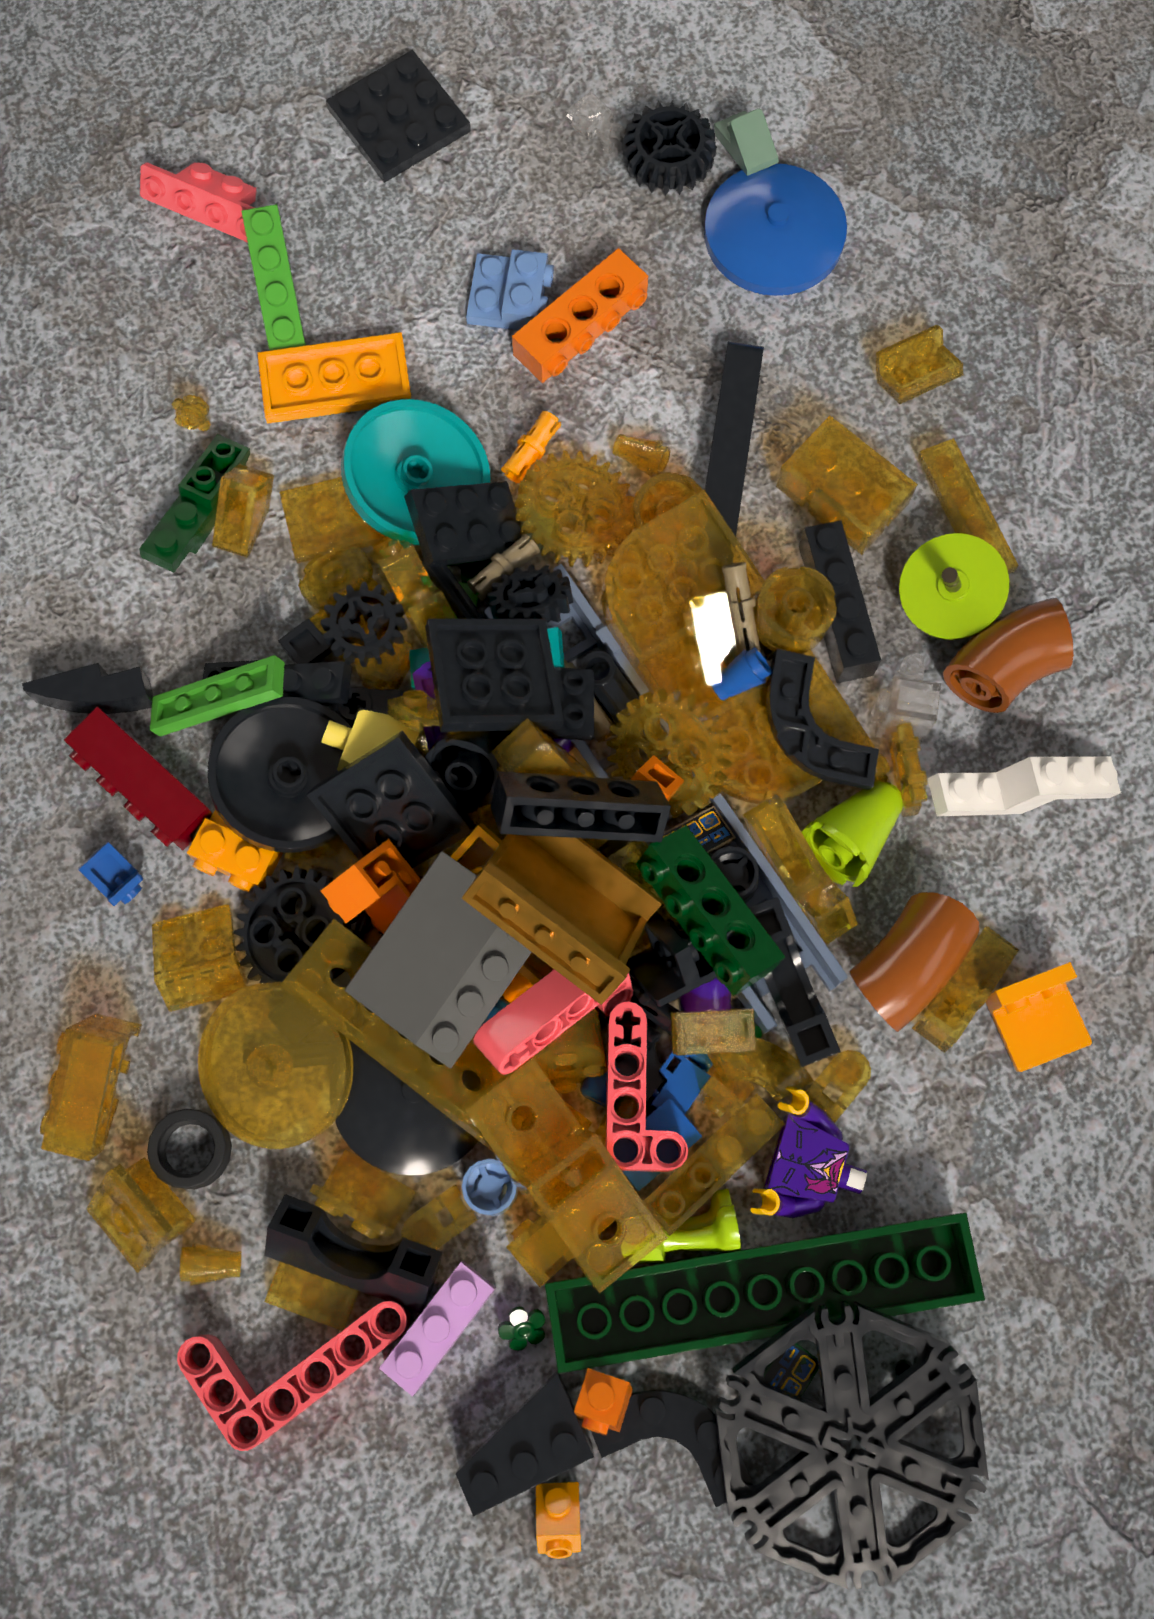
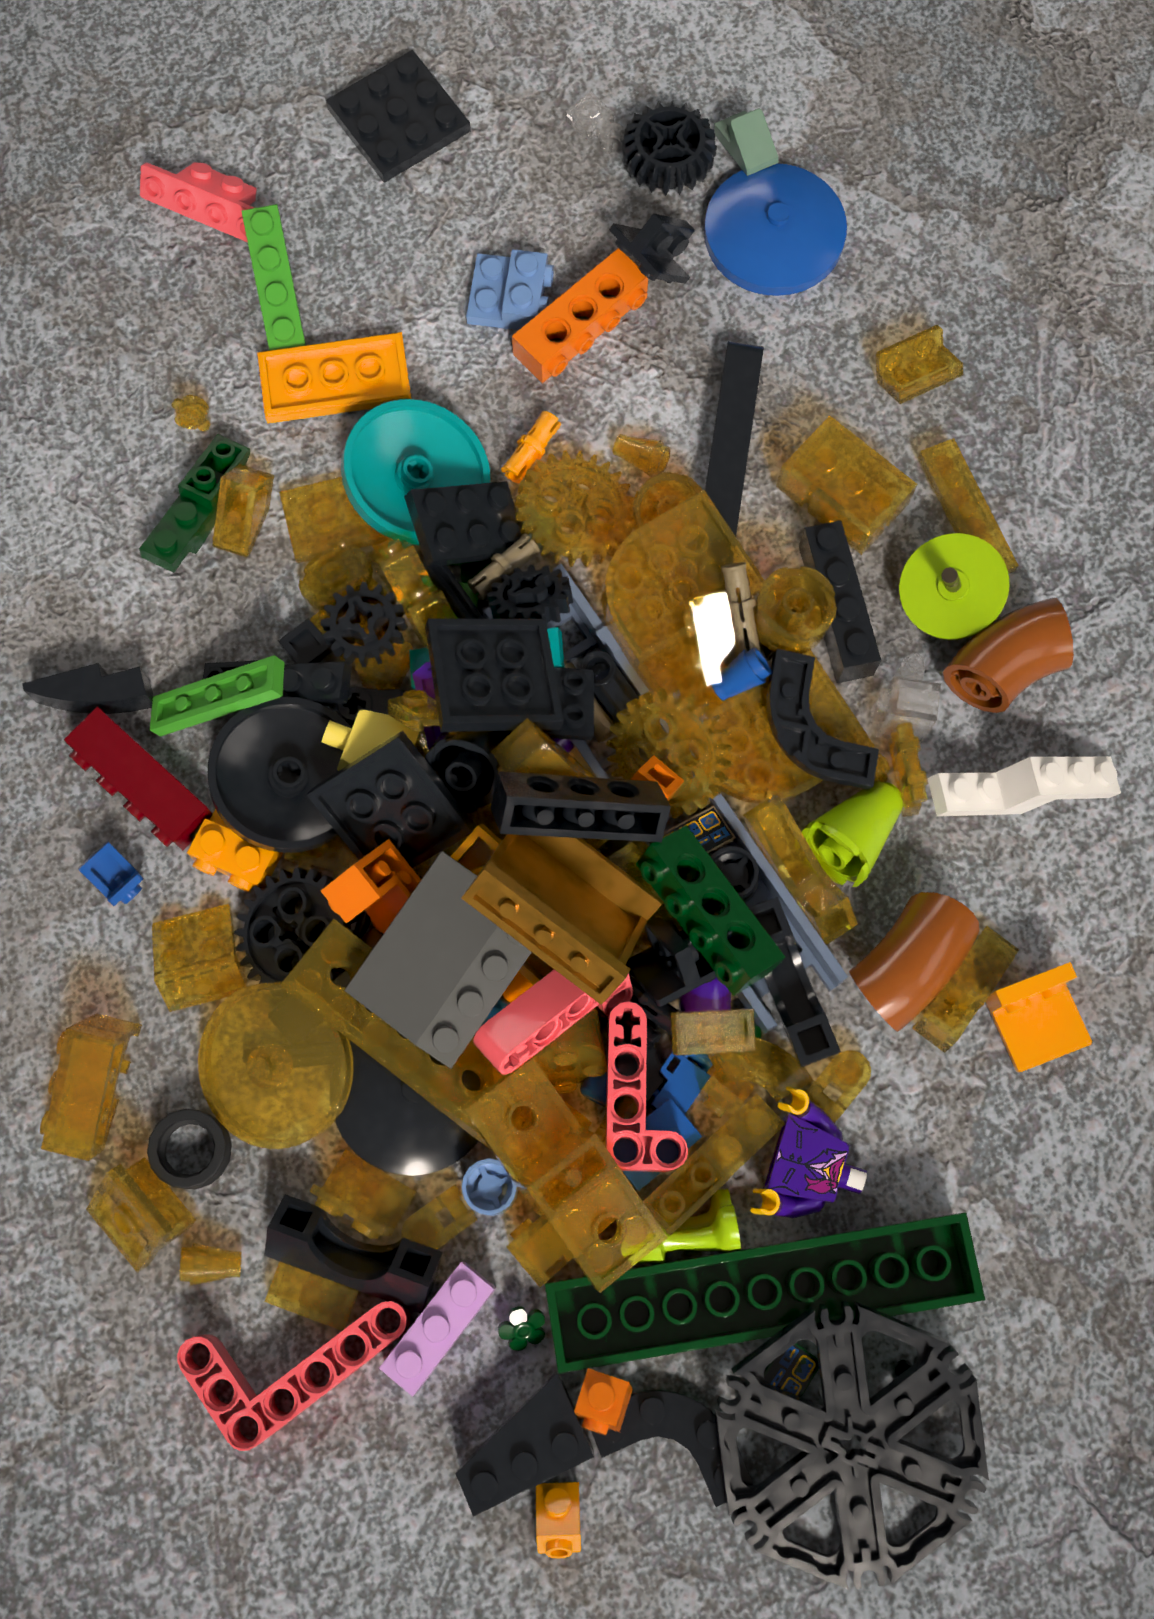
none -> black bracket [609,213,695,284]

